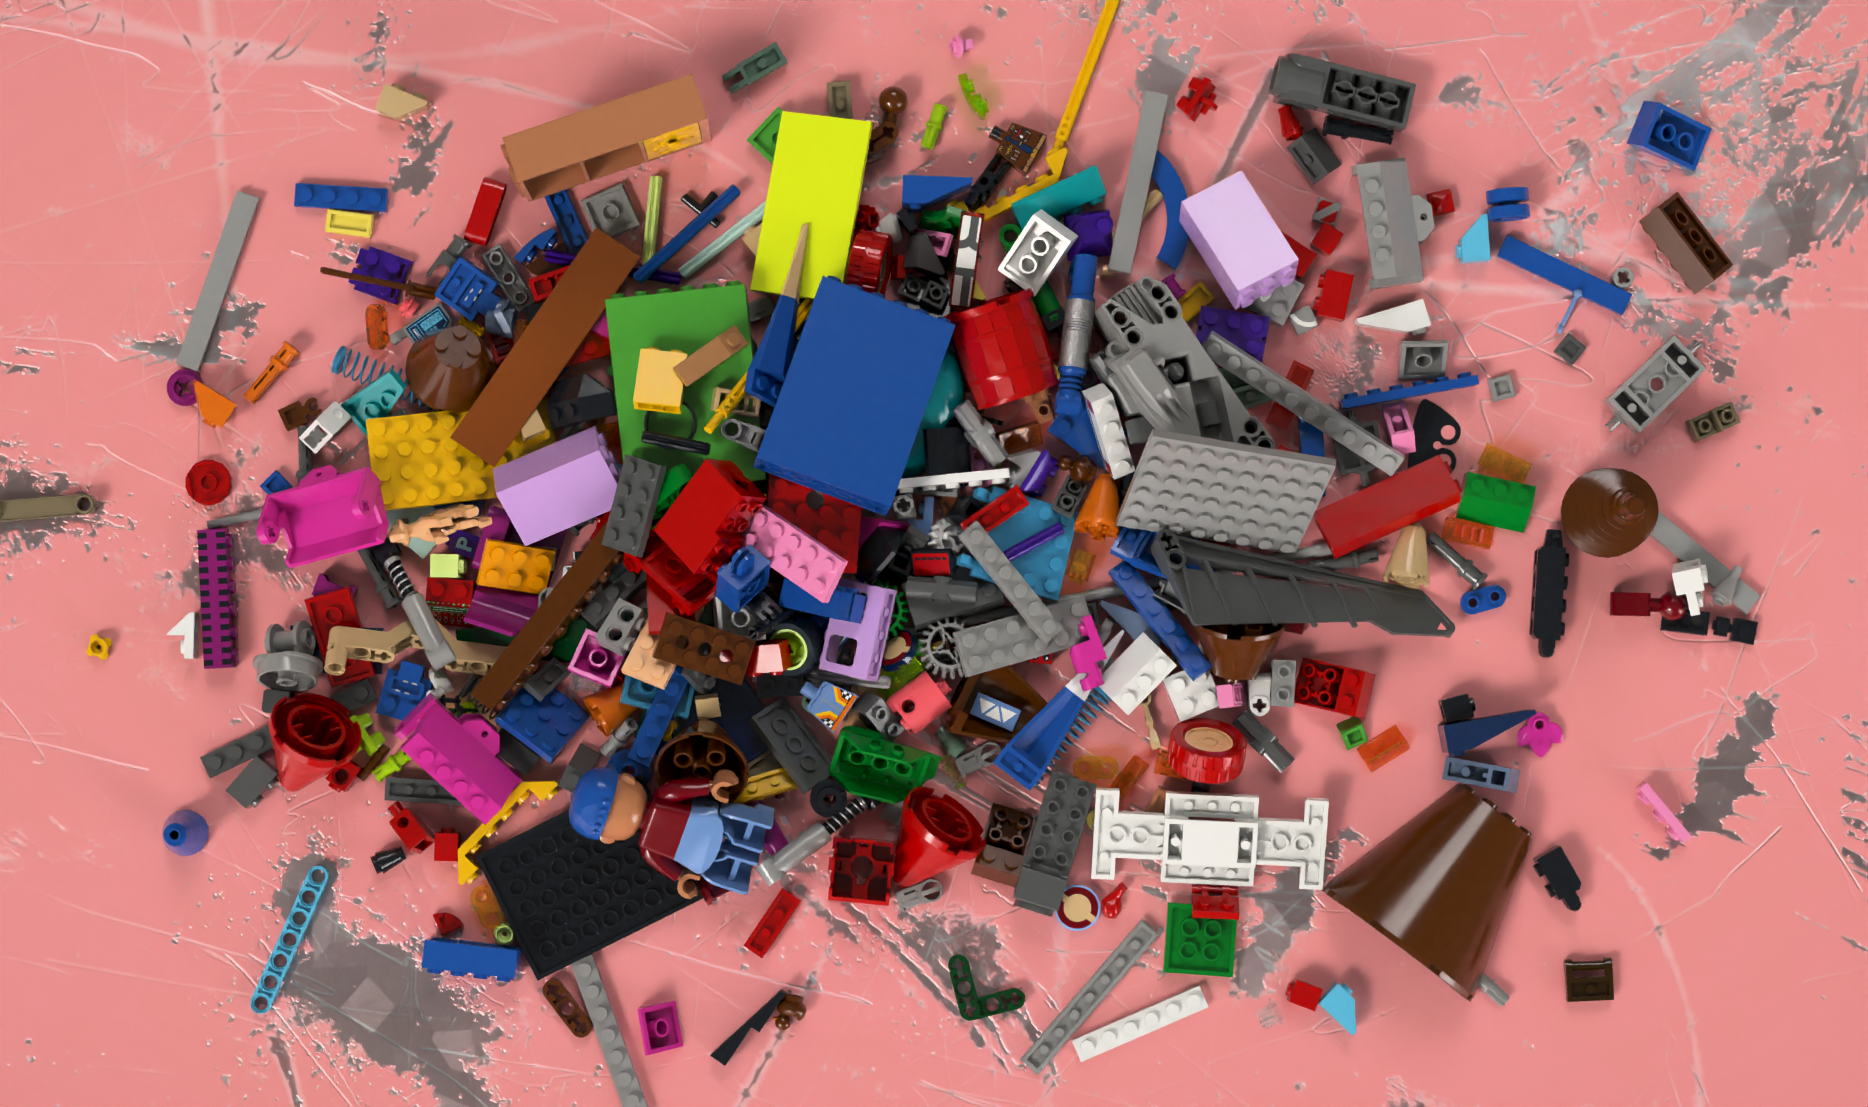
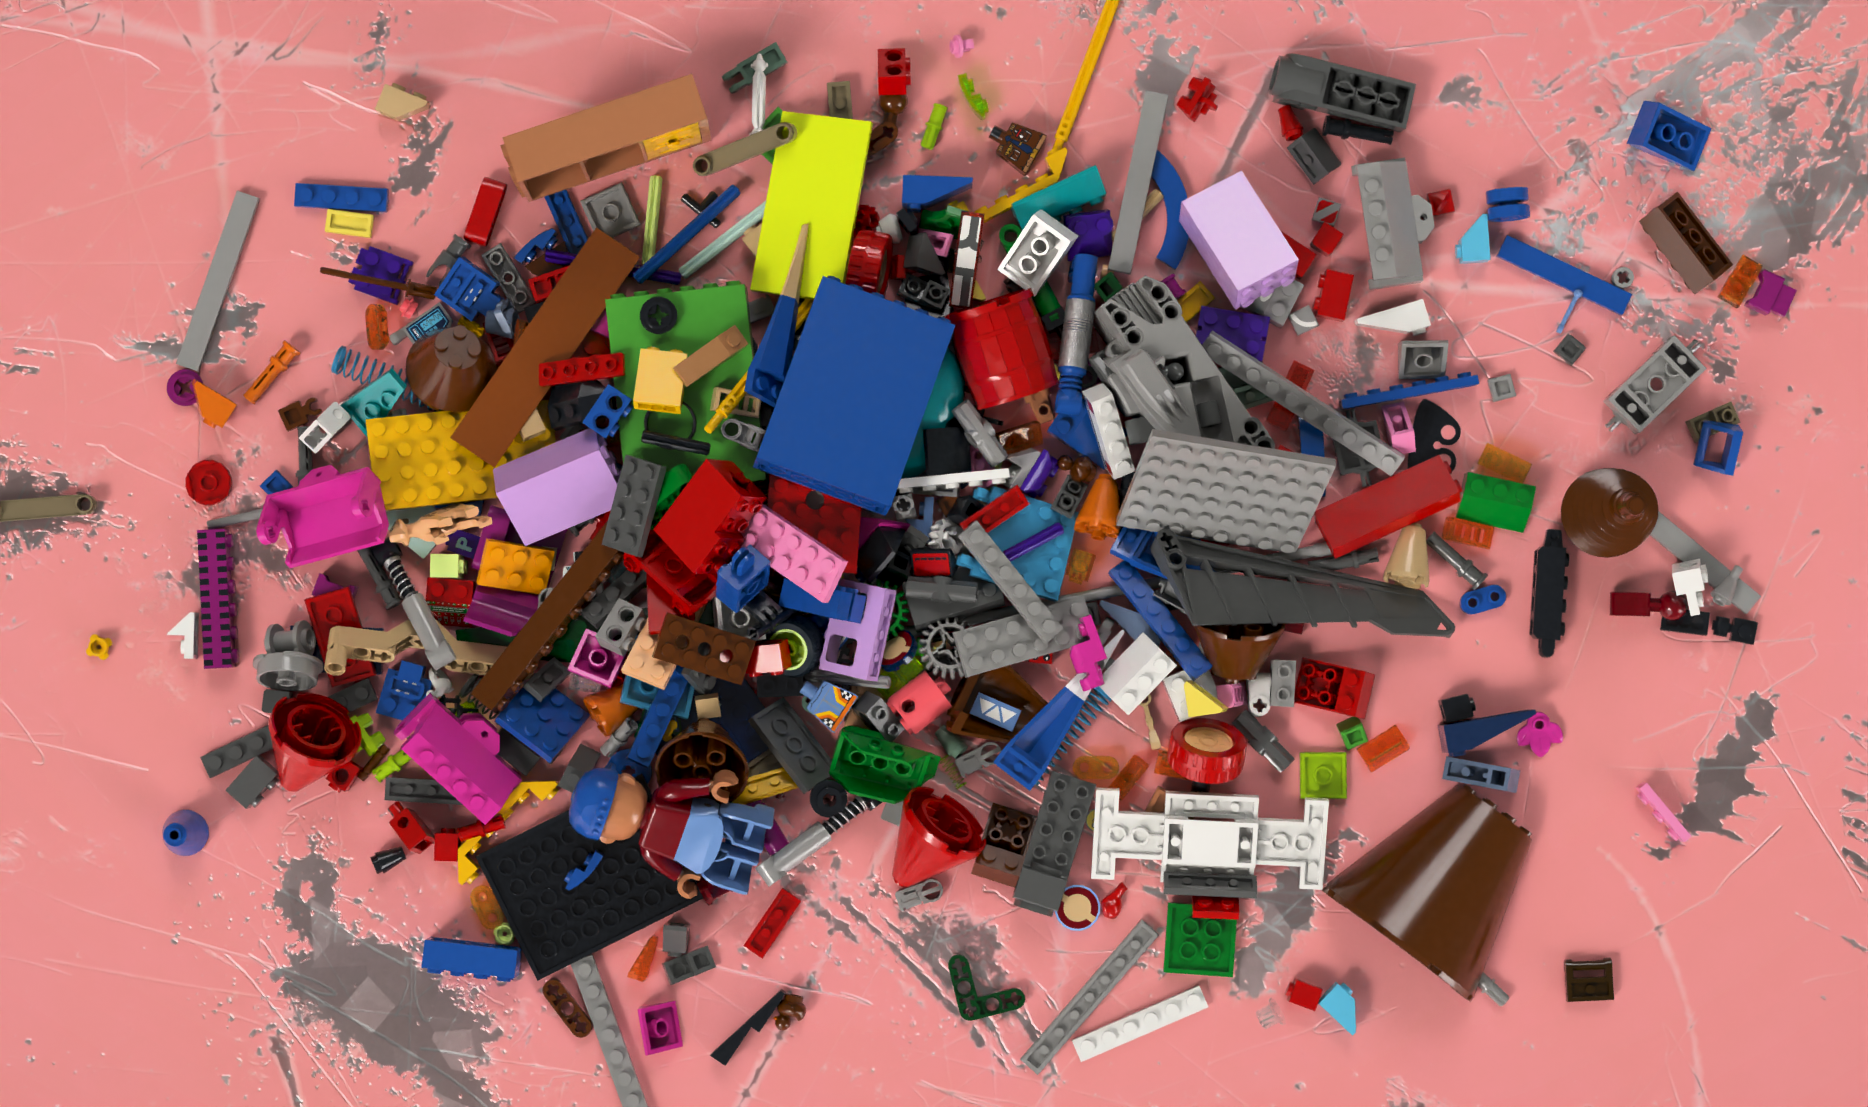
medium azure beam [250,865,330,1014] -> none
red tile [433,912,464,936] -> none
red piece [828,835,895,906] -> none
black hinge [965,155,1012,211] -> none
black hinge [1533,845,1582,911] -> none
none -> red pin [457,814,506,842]
none -> red bracket [539,352,625,387]
none -> blue slope [564,850,605,890]
none -> blue brick [582,384,634,439]
none -> clear orange slope [627,935,659,982]
none -> black gear [640,297,678,334]
none -> dark grey slope [662,946,716,985]
none -> dark grey slope [663,922,690,957]
none -> dark tan piece [693,122,797,176]
none -> white wheel [749,54,768,136]
none -> red brick [878,48,911,95]
none -> dark green leg [1094,272,1124,302]
none -> dark grey plate [1163,871,1257,898]
none -> light yellow slope [1184,680,1228,717]
none -> lime tile [1299,752,1347,799]
none -> blue tile [1693,420,1743,476]
none -> clear orange slope [1718,255,1763,308]
none -> magenta piece [1744,269,1797,317]

